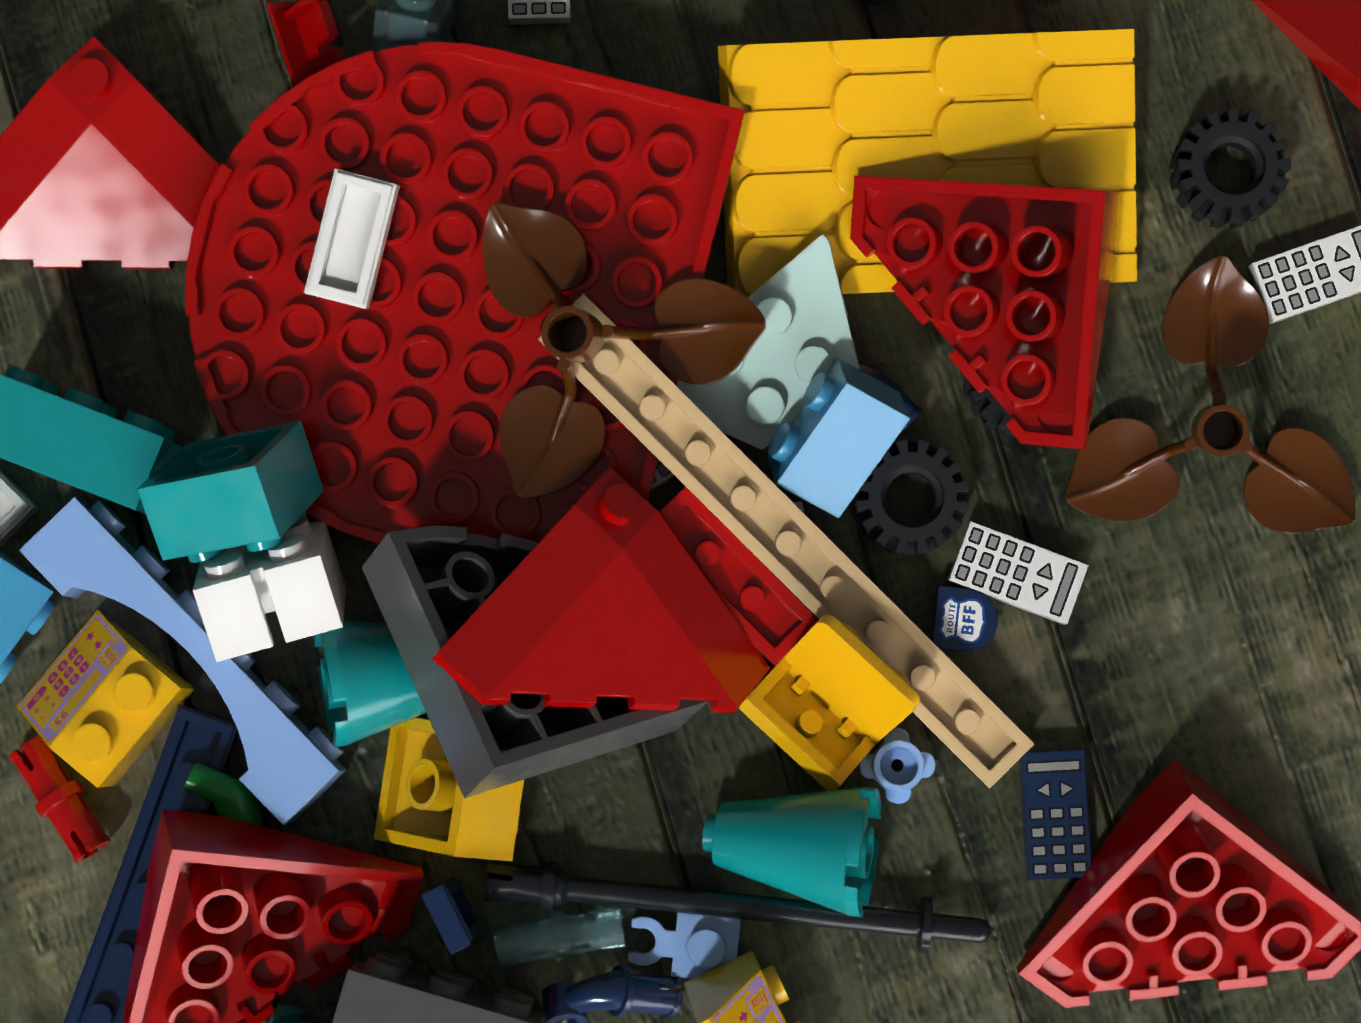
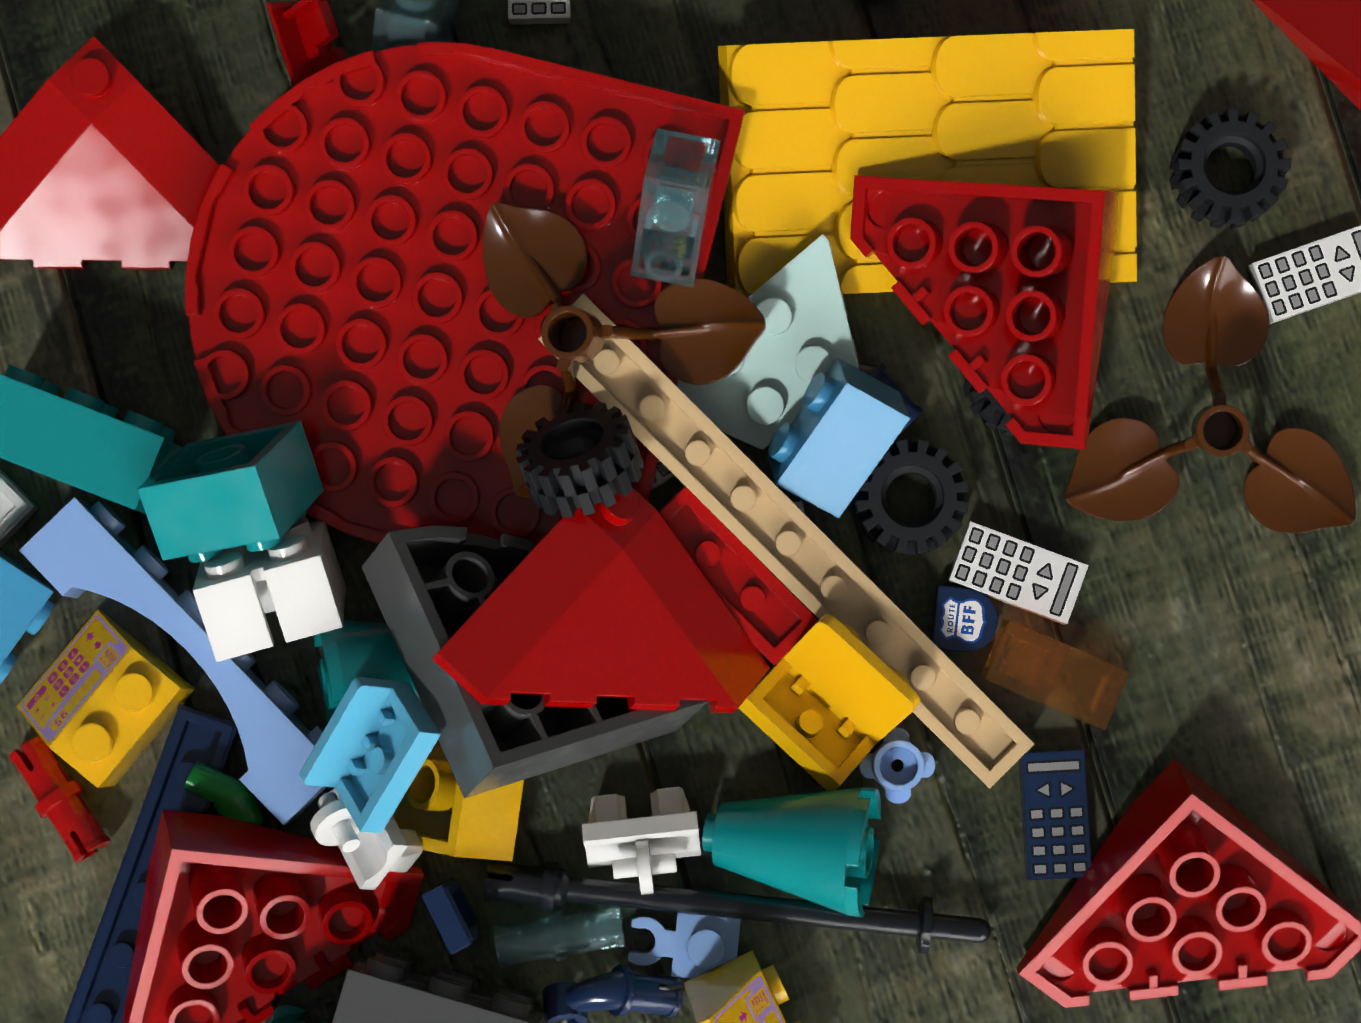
white tile [304,169,400,309] -> none
none -> medium azure bracket [299,677,441,833]
none -> white hips [310,788,423,890]
none -> black tyre [516,402,644,517]
none -> white hips [582,787,701,895]
none -> clear light blue slope [631,128,721,288]
none -> clear orange slope [980,619,1129,730]

